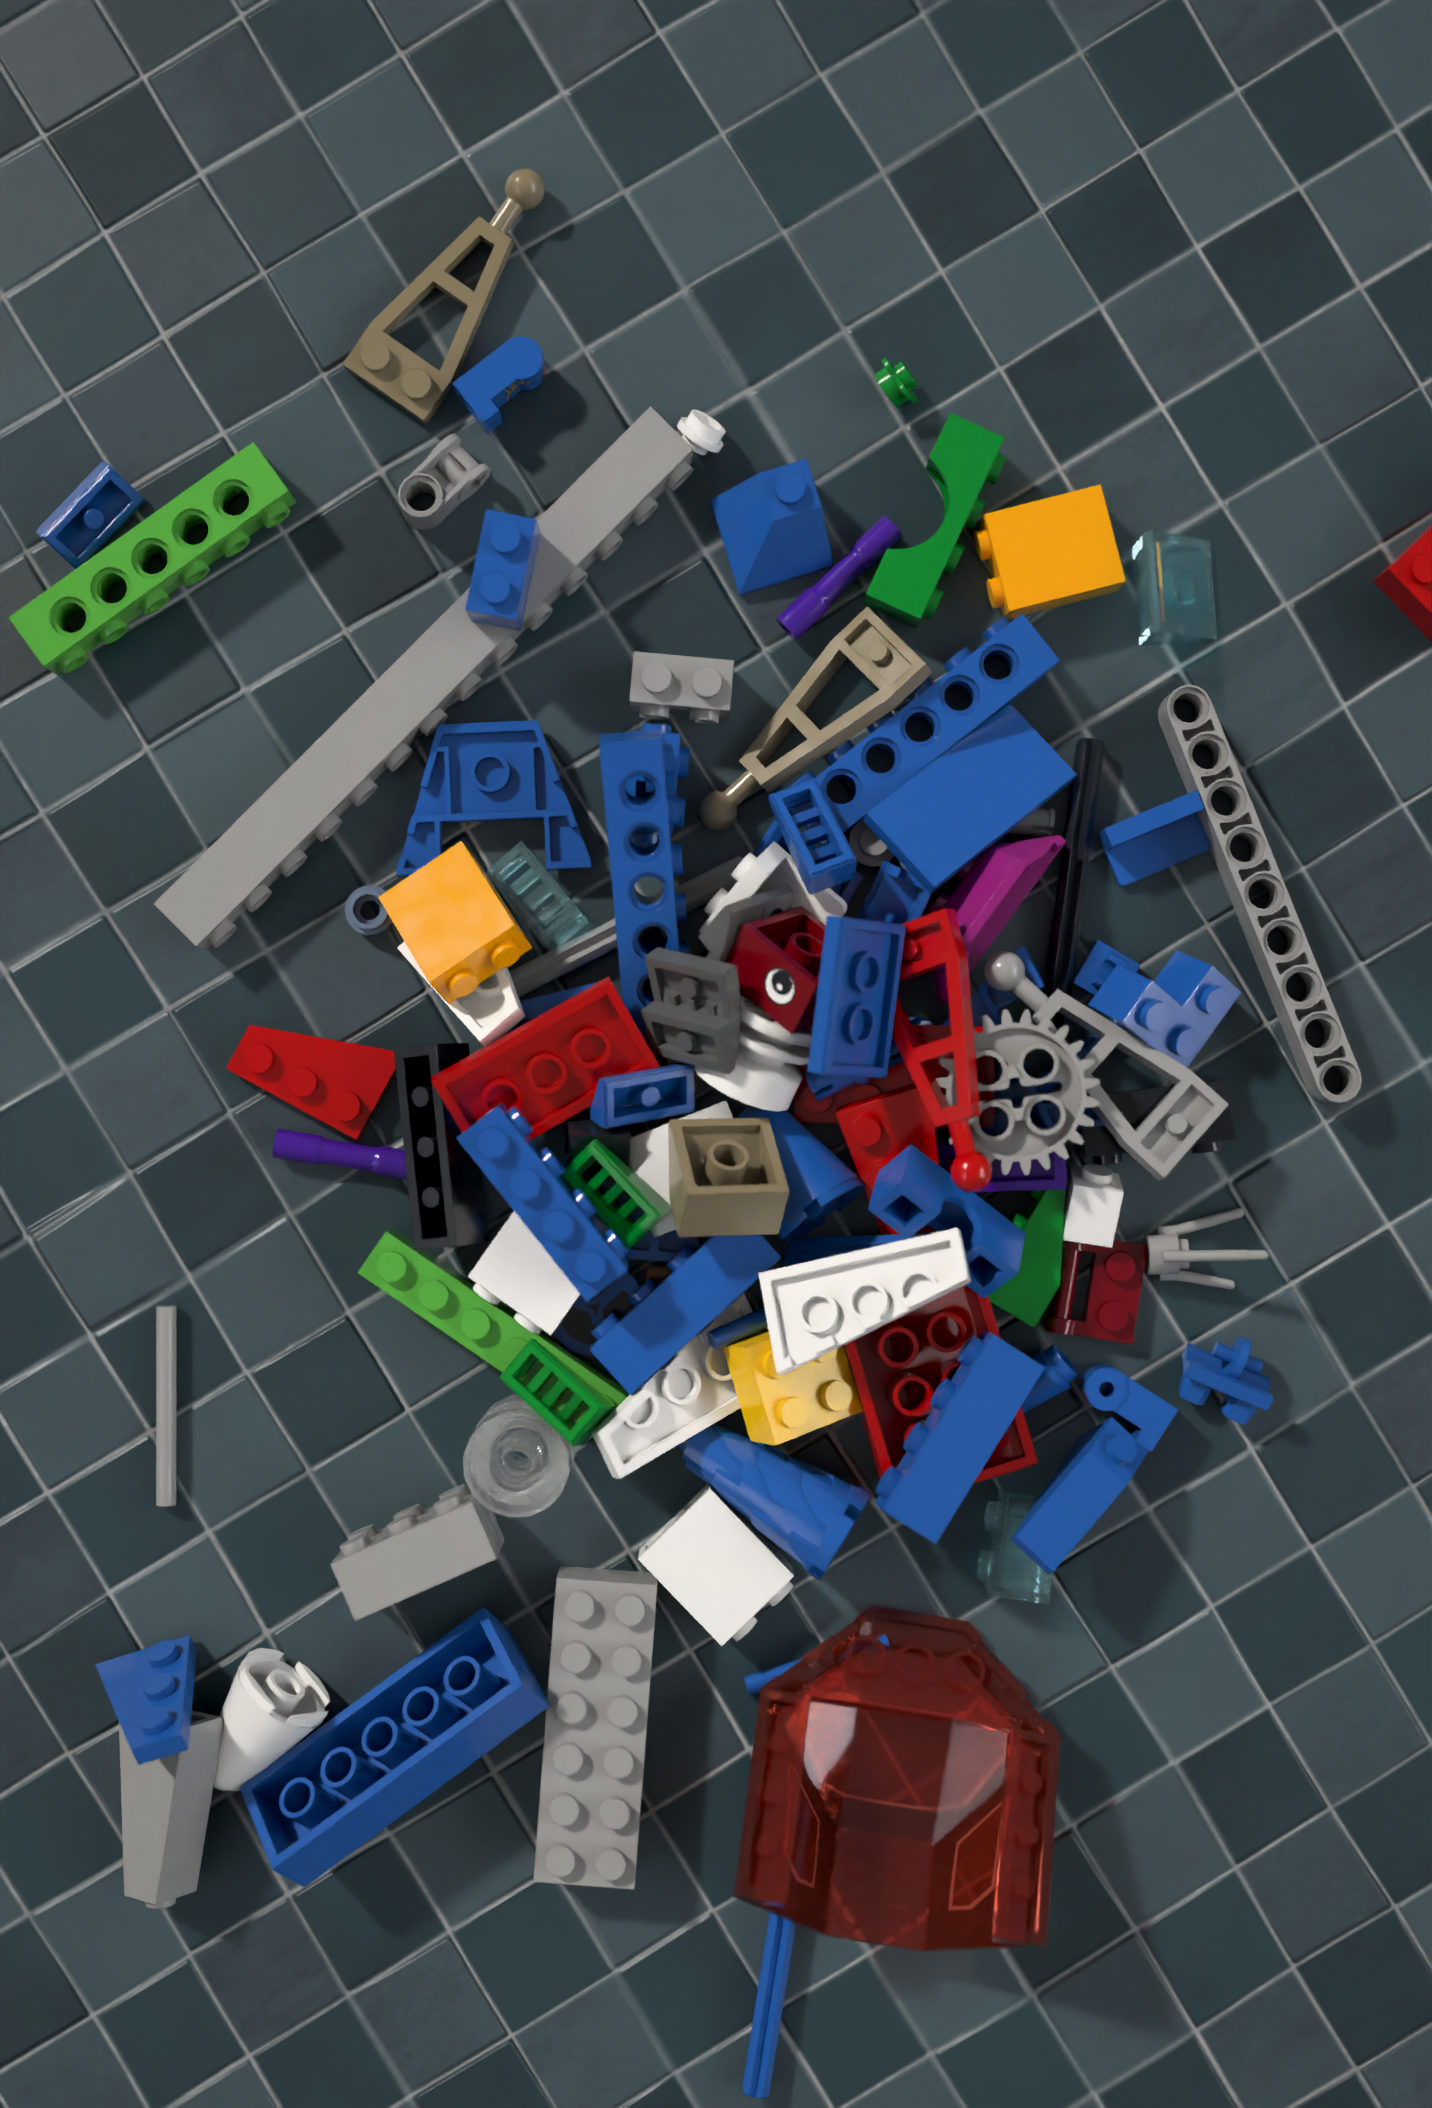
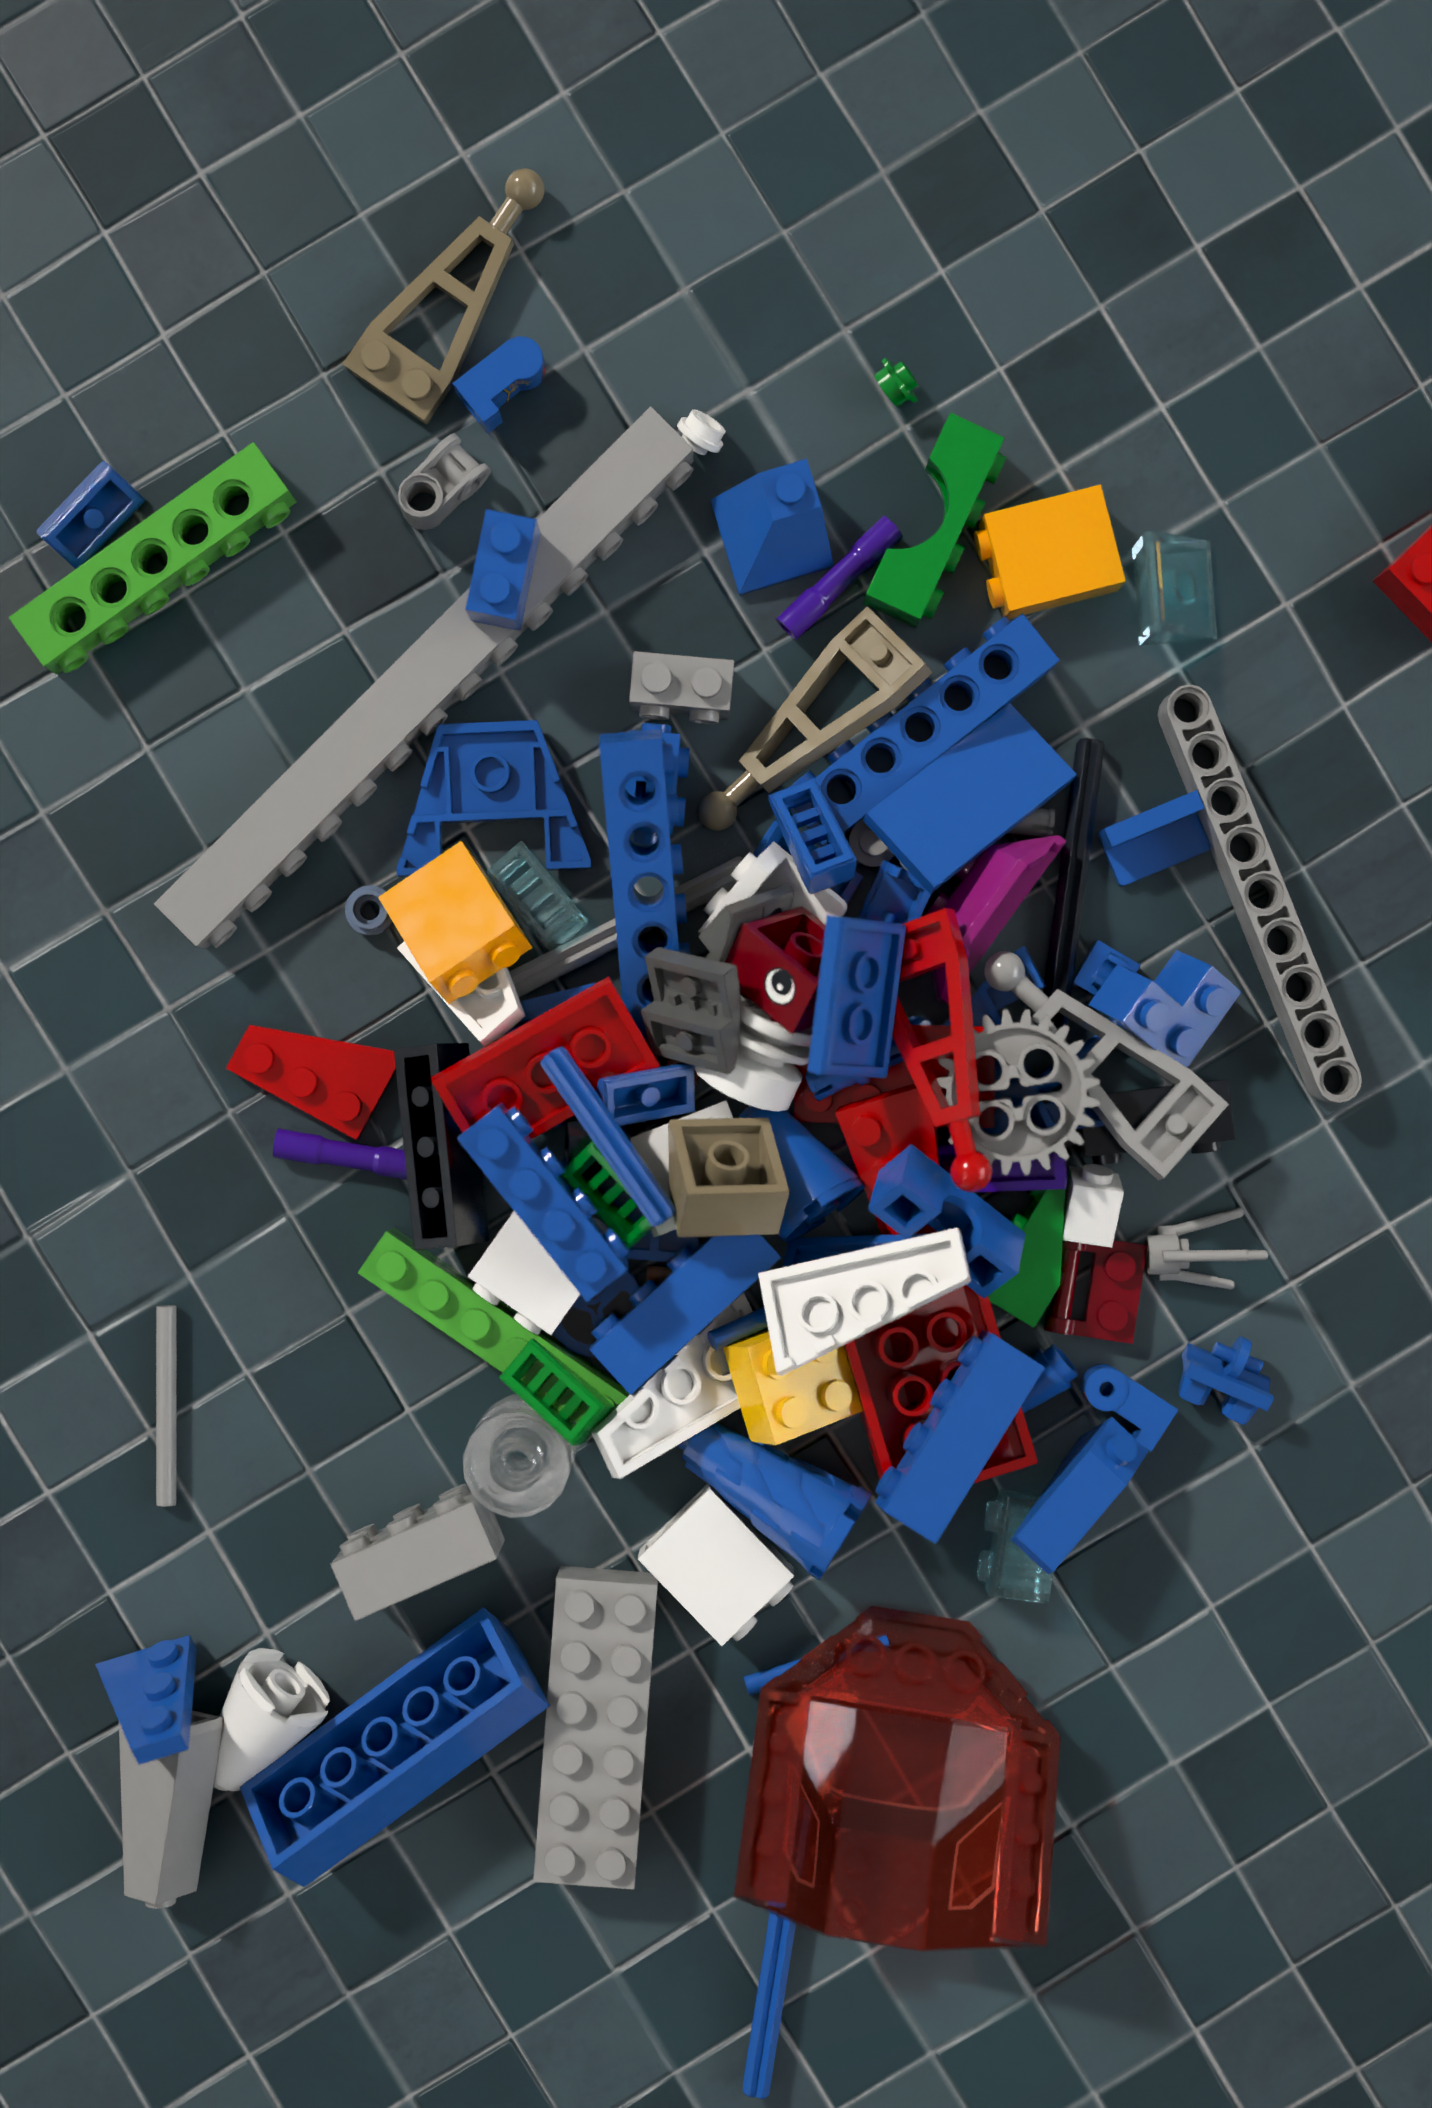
none -> blue axle [541,1047,676,1227]

